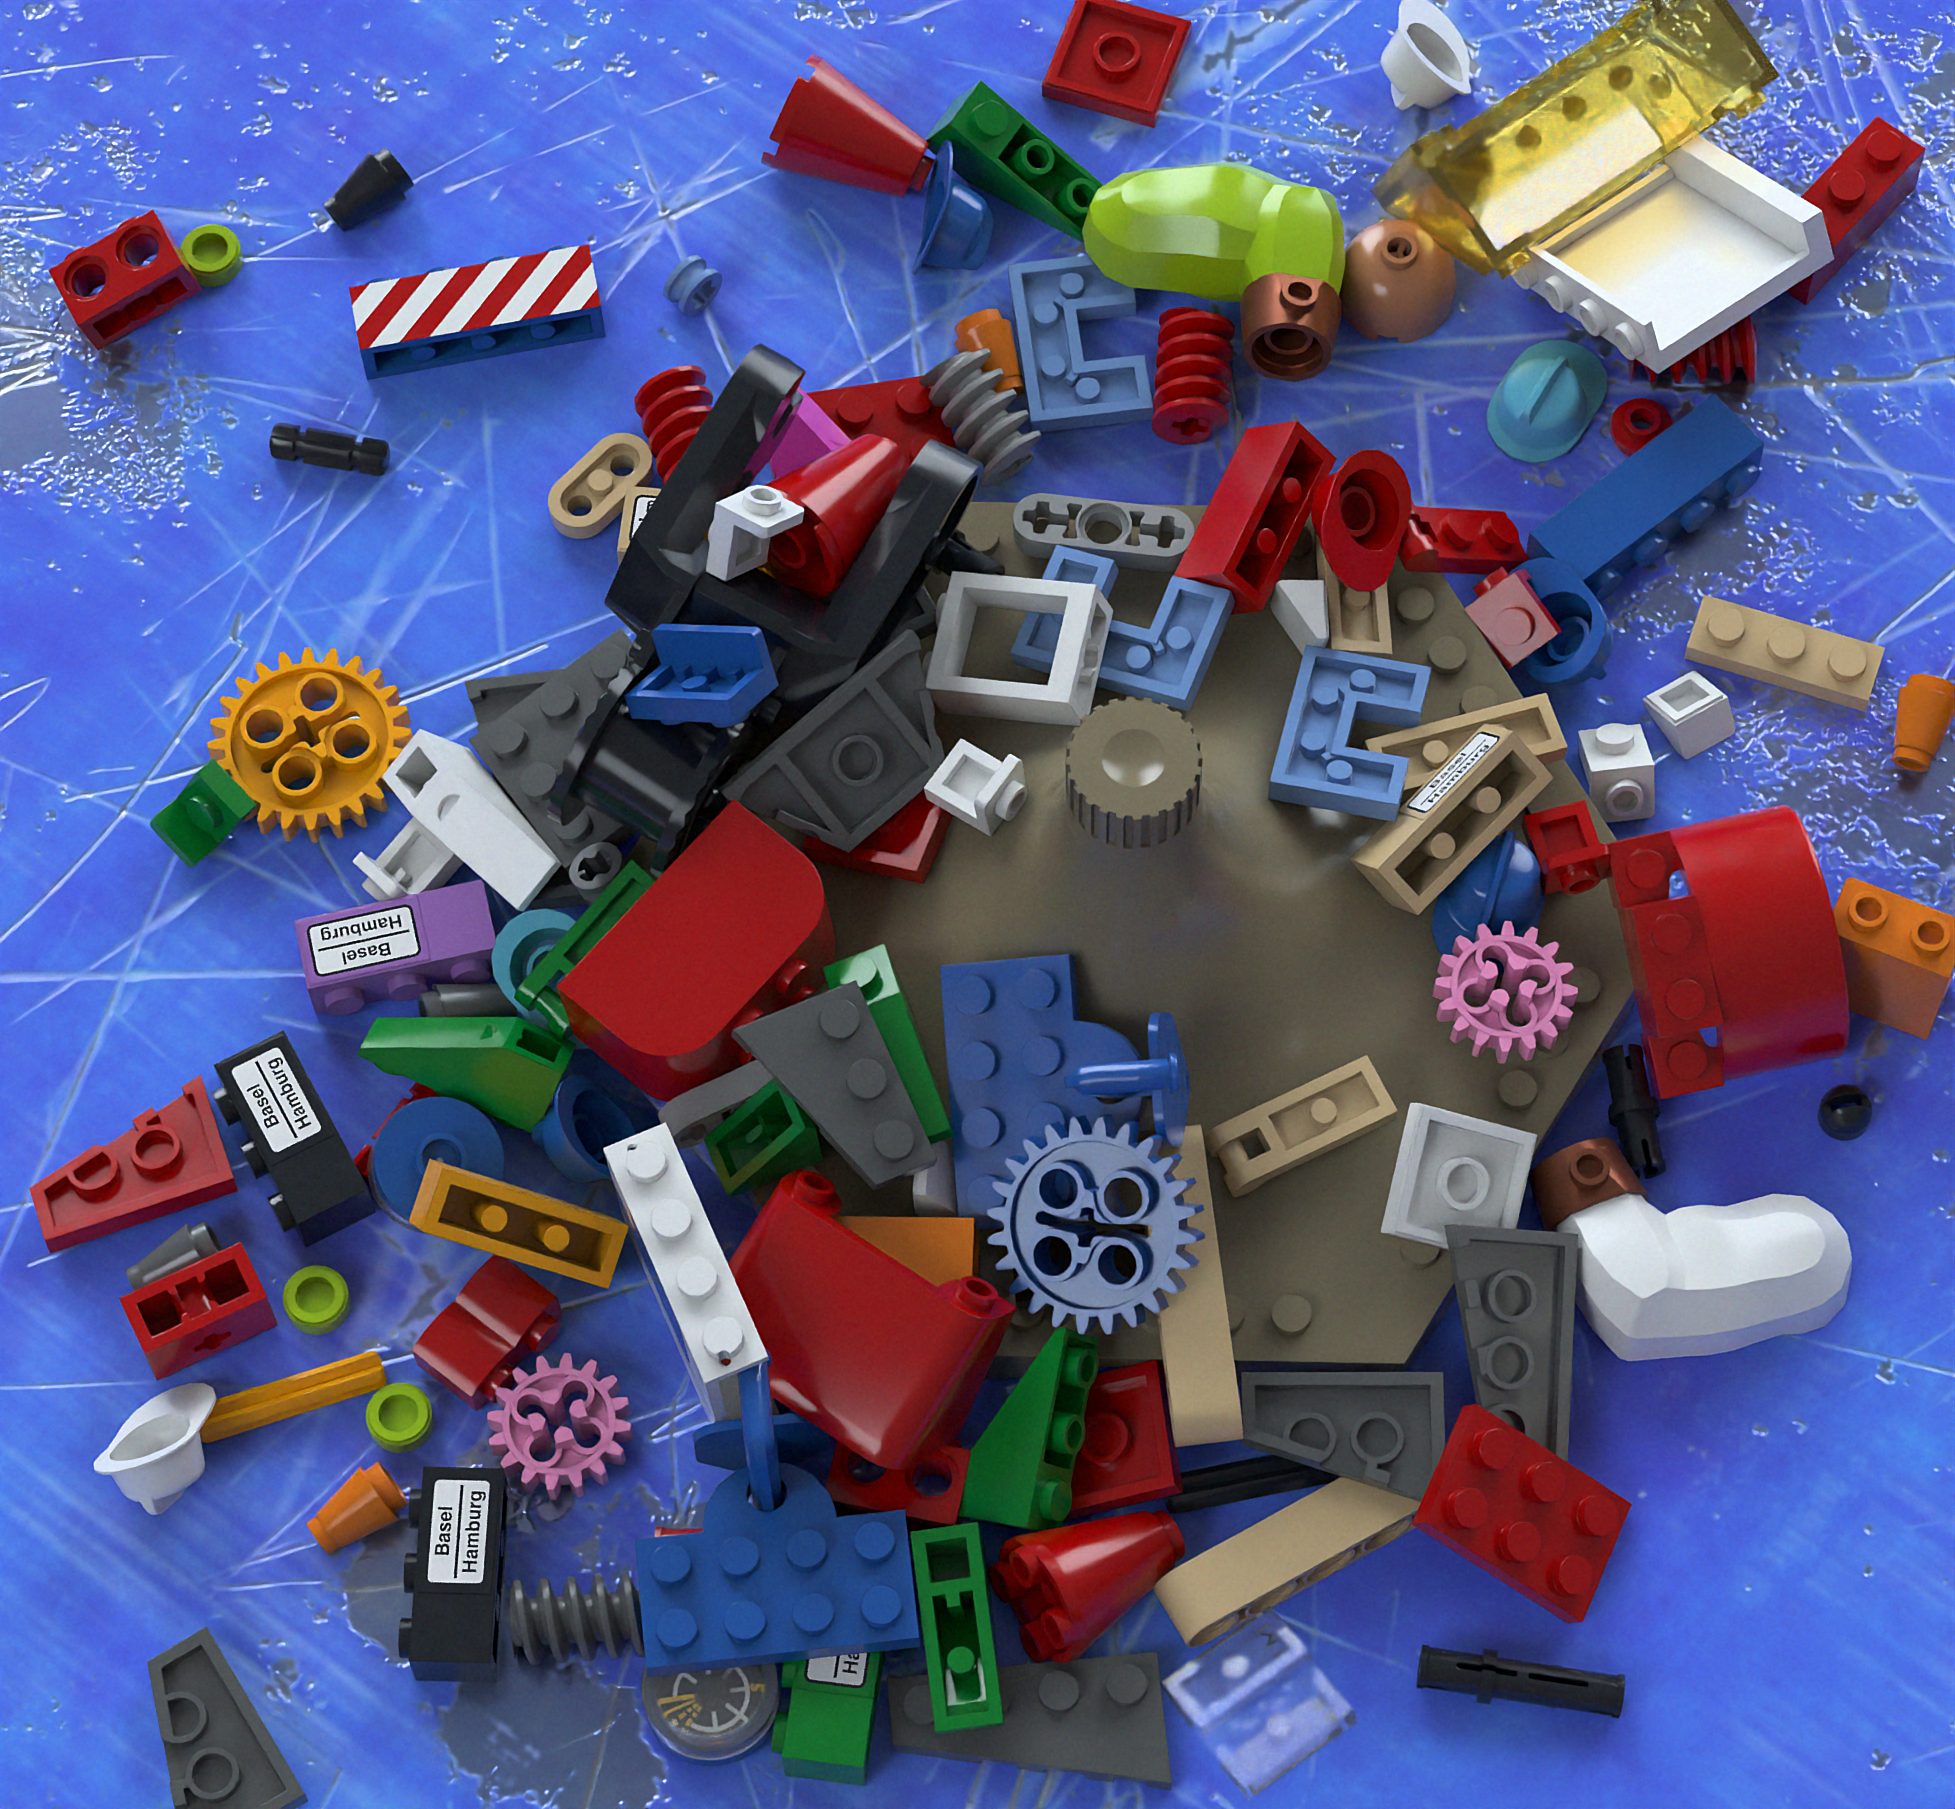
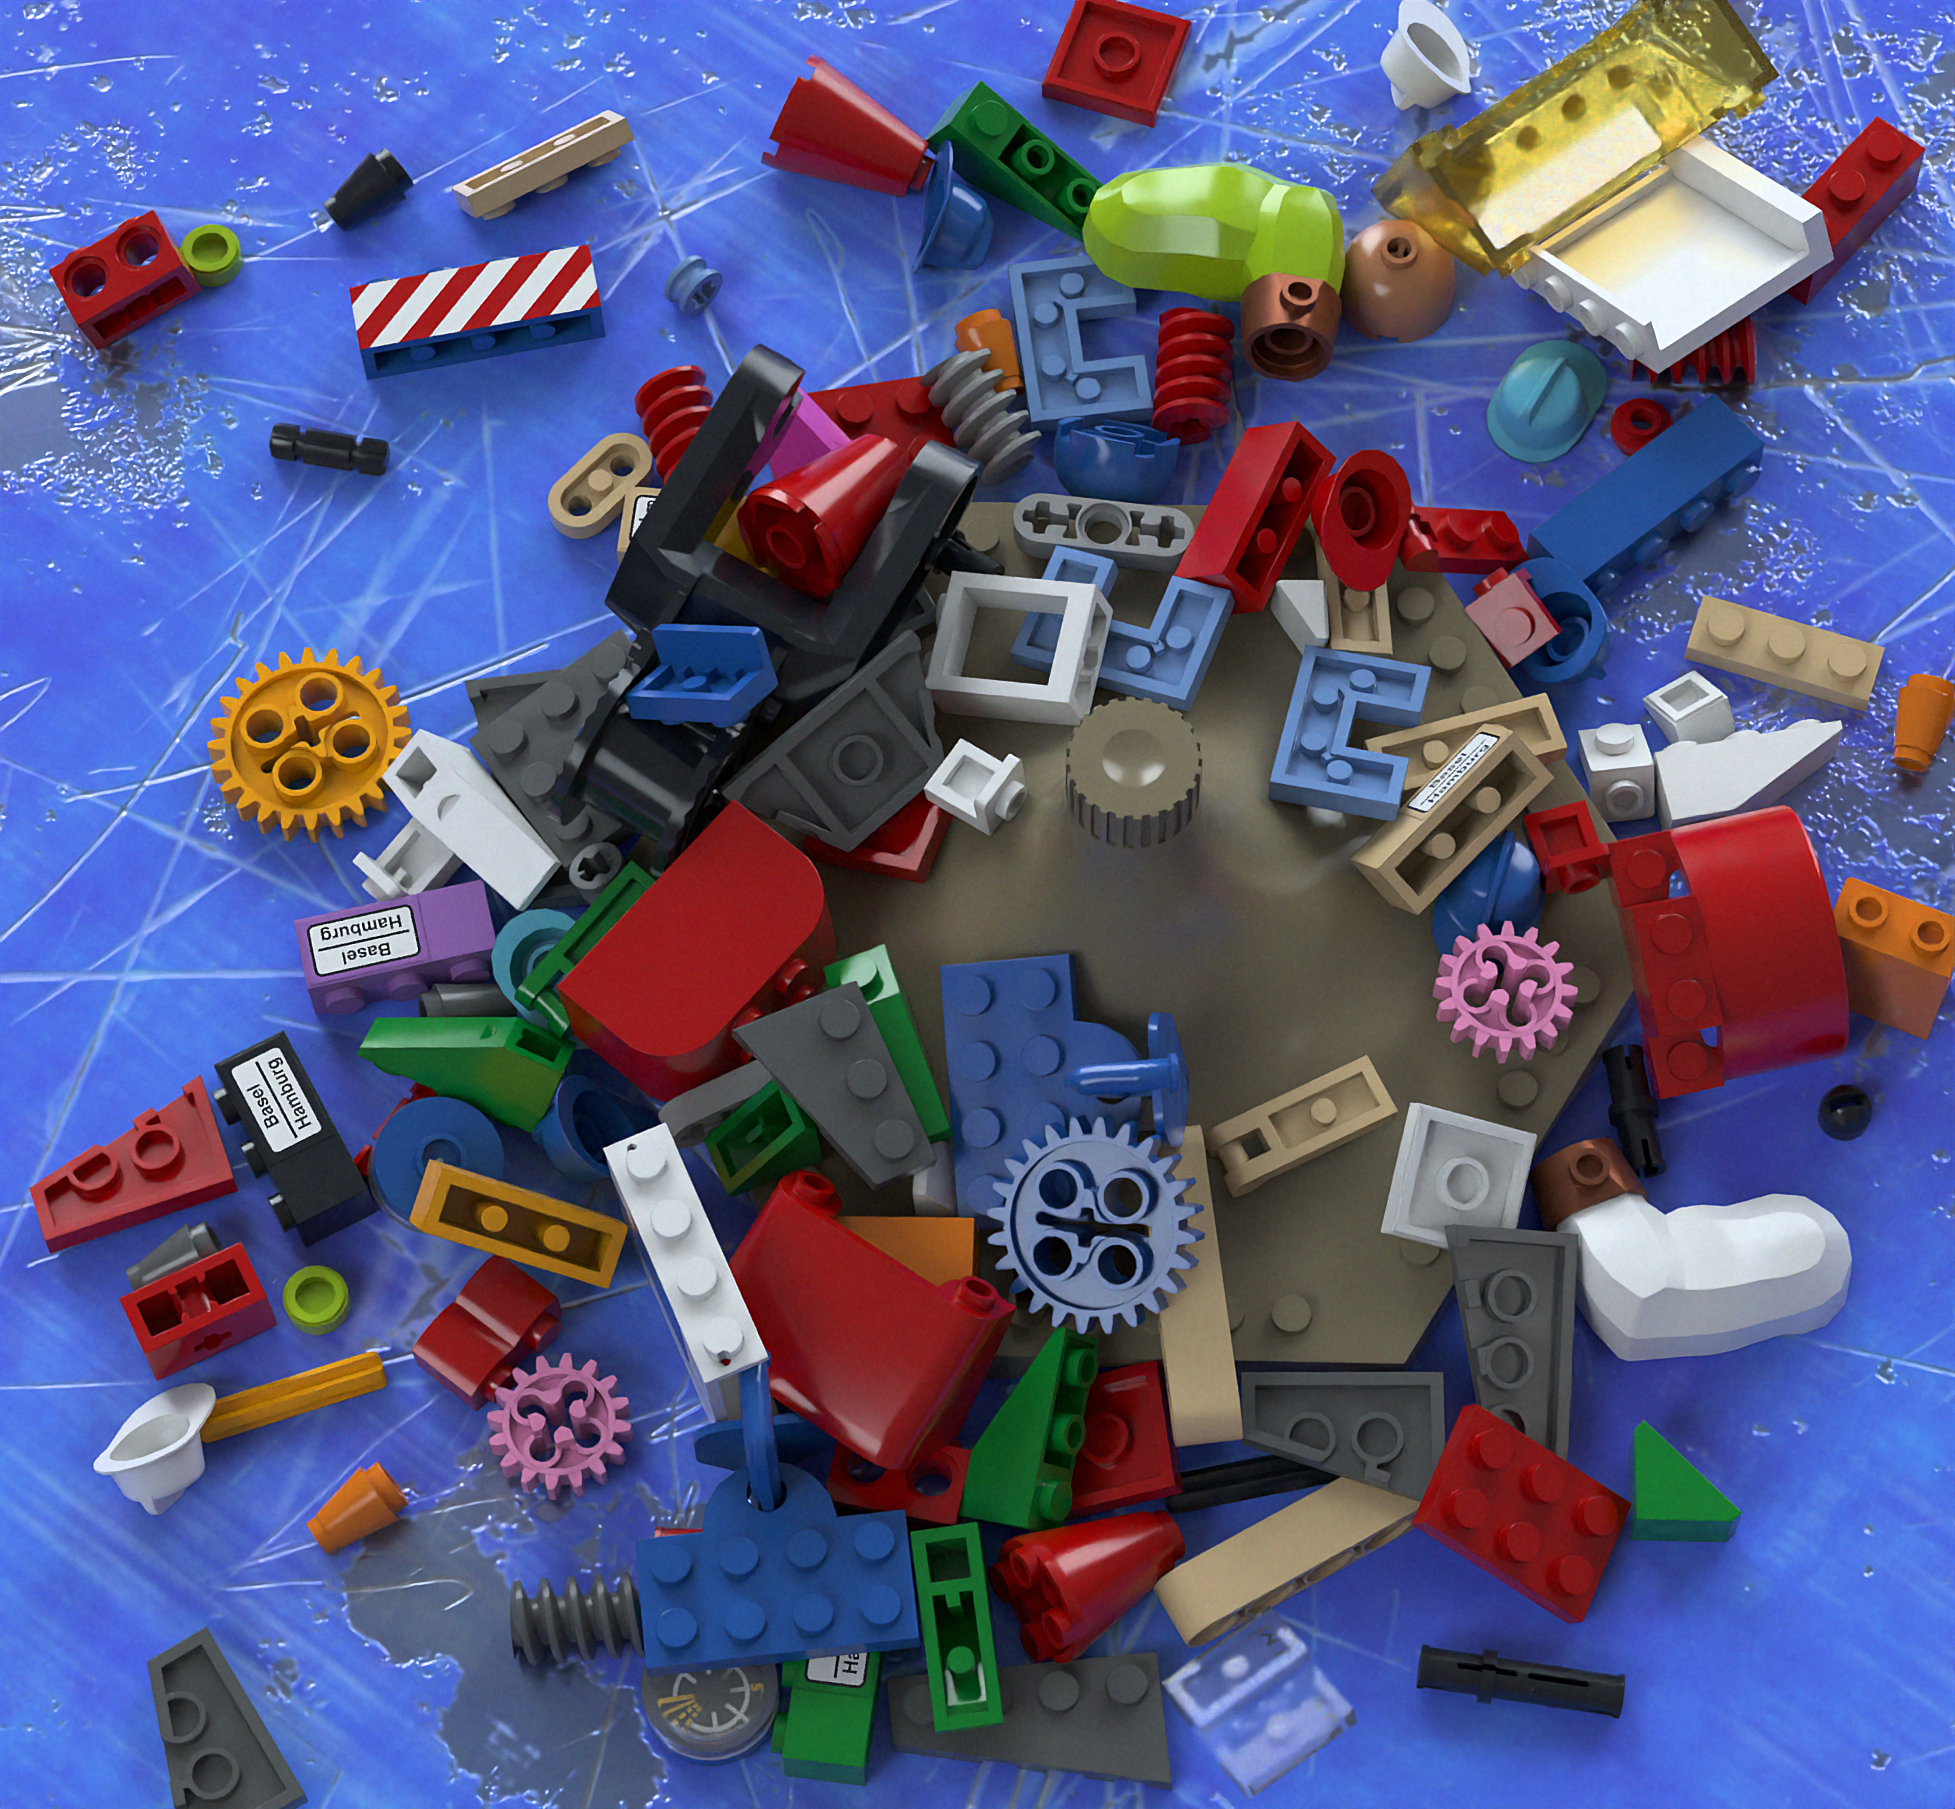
green bracket [150,759,257,868] -> none
lime tile [366,1383,434,1453] -> none
black brick [398,1466,510,1683] -> none
white bracket [706,485,804,581] -> none
none -> tan plate [451,110,634,220]
none -> blue cylinder [1054,417,1181,505]
none -> green slope [1629,1420,1742,1542]
none -> white slope [1653,719,1843,831]

